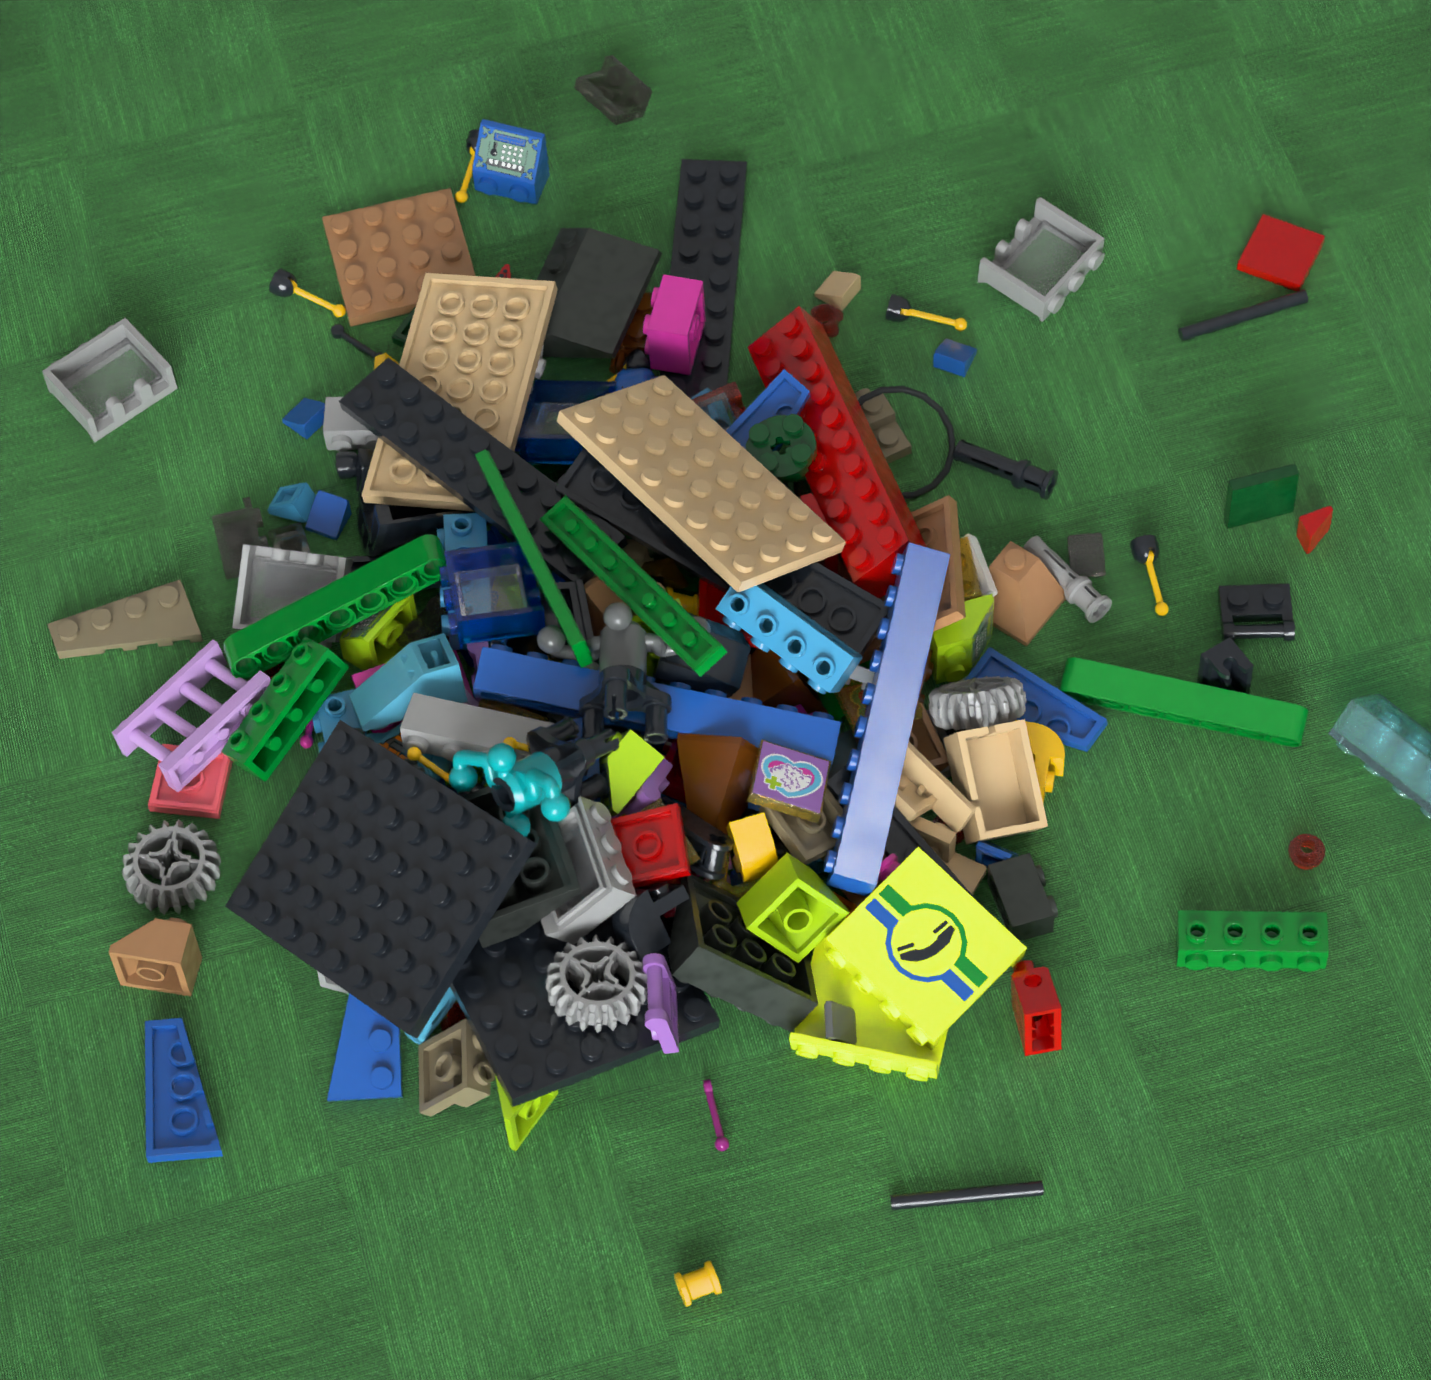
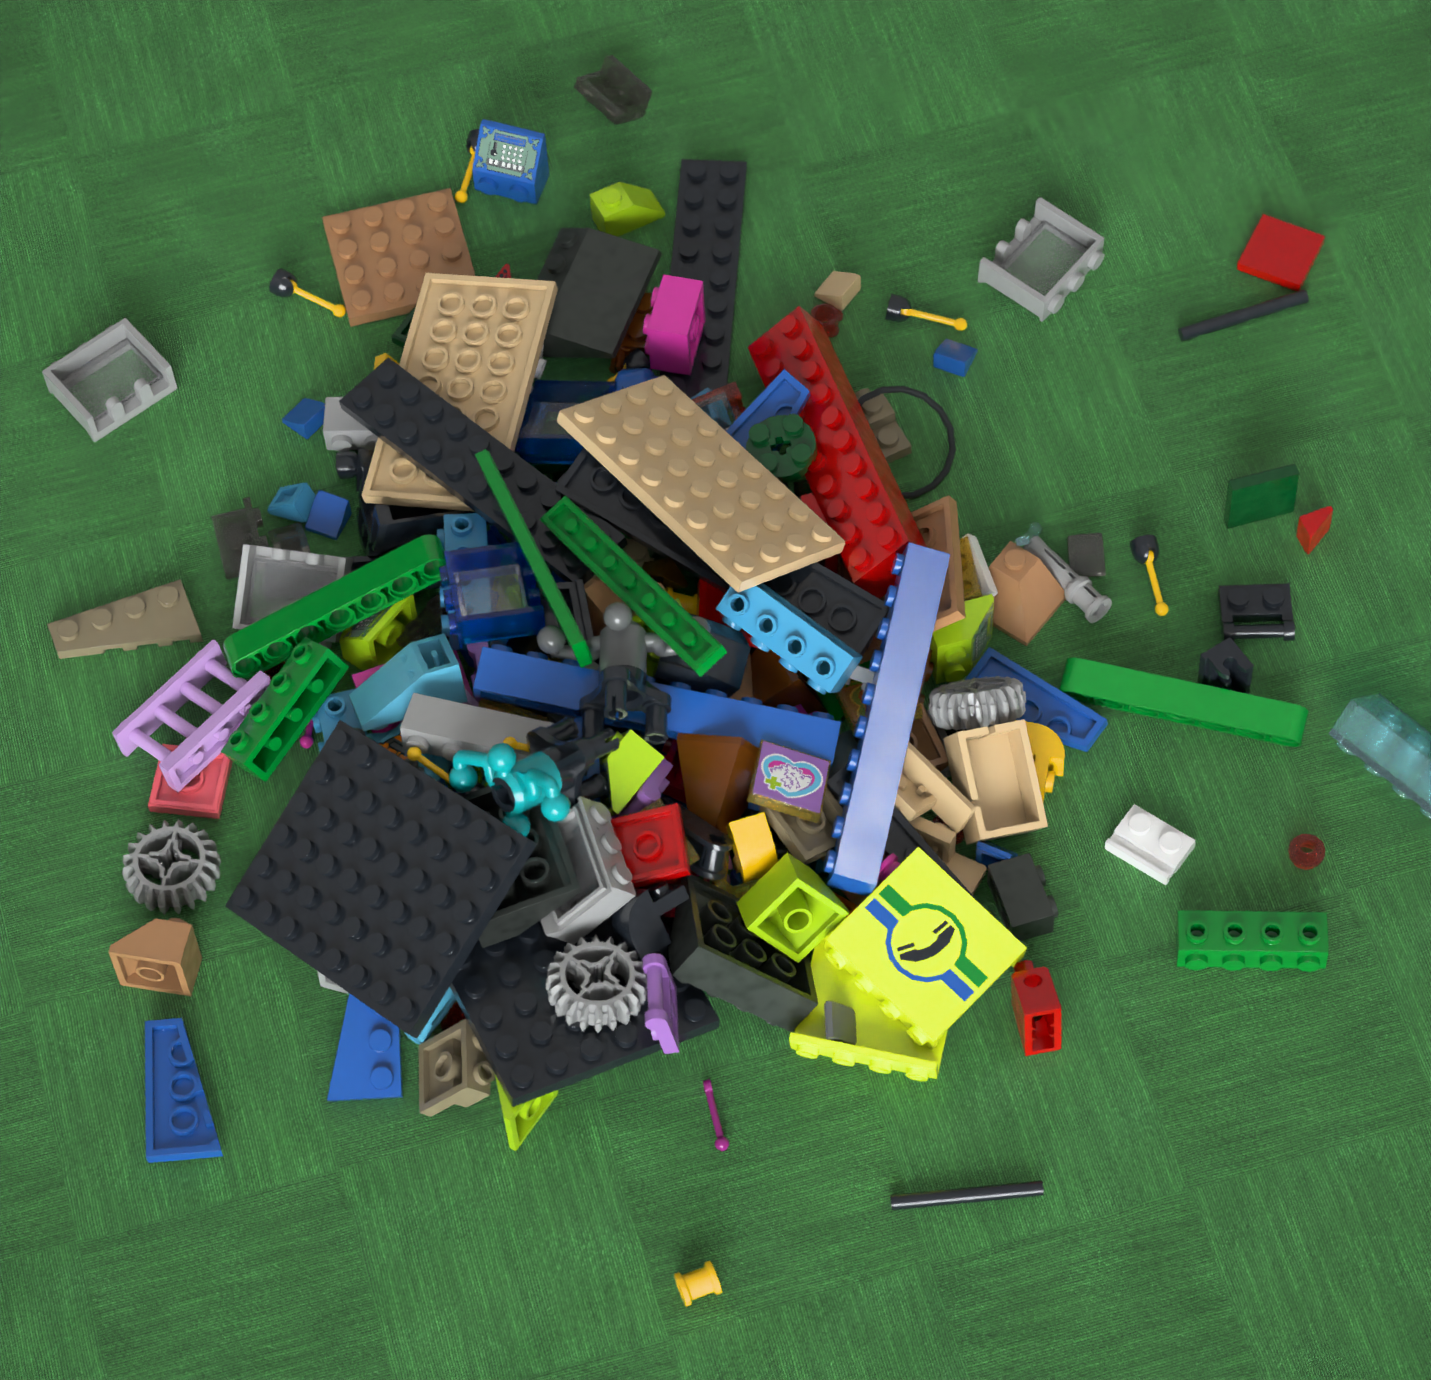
black hinge [331,324,383,362] -> none
black pin [953,439,1058,500] -> none
none -> lime slope [589,182,666,237]
none -> clear light blue hinge [1015,522,1042,546]
none -> white plate [1105,804,1196,885]

